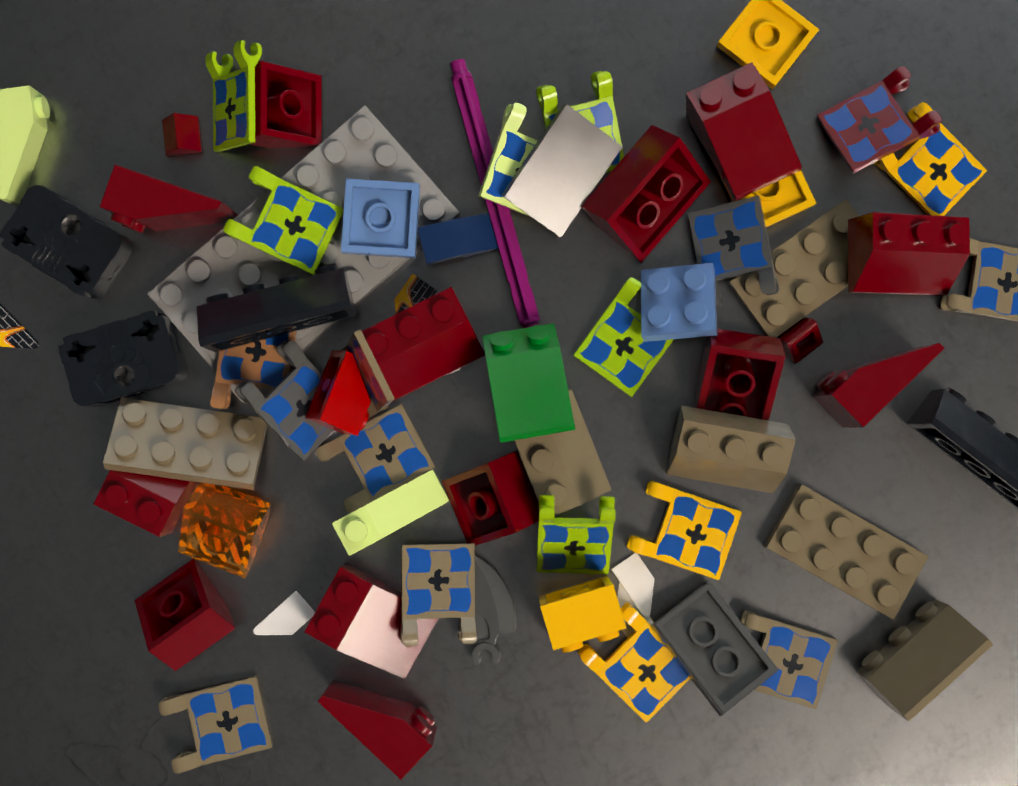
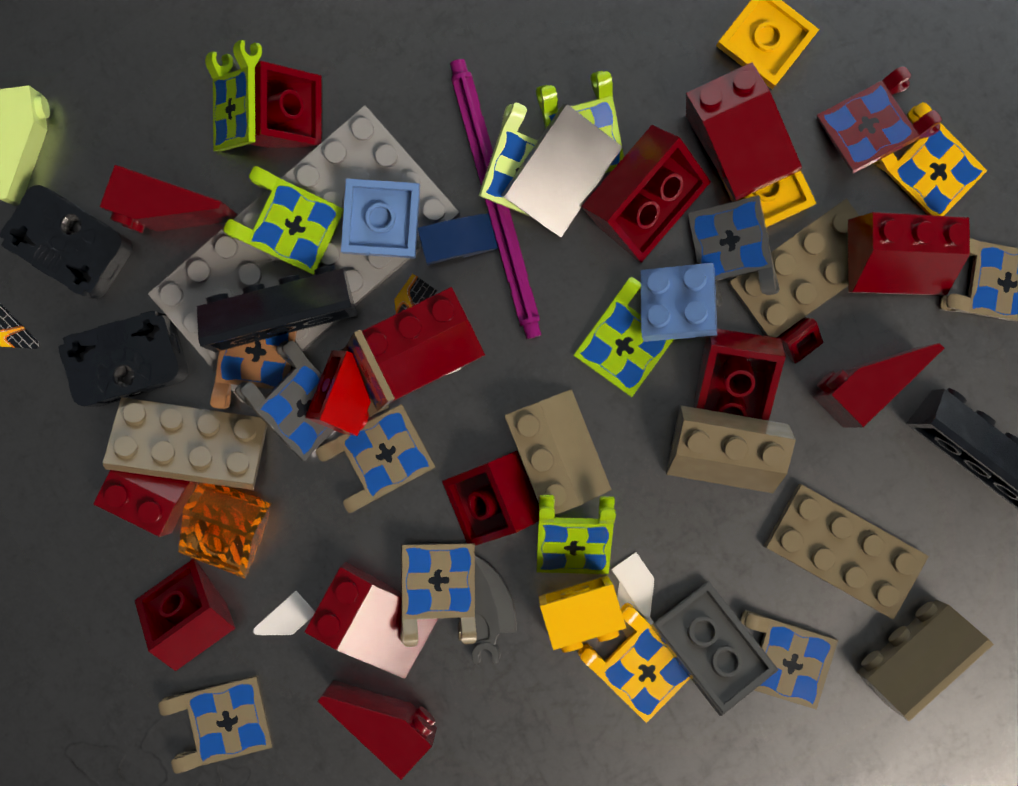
dark red slope [162,113,202,156] -> none
yellowish green slope [332,469,450,556] -> none
green slope [482,323,575,443] -> none
yellow flag [627,481,742,580] -> none

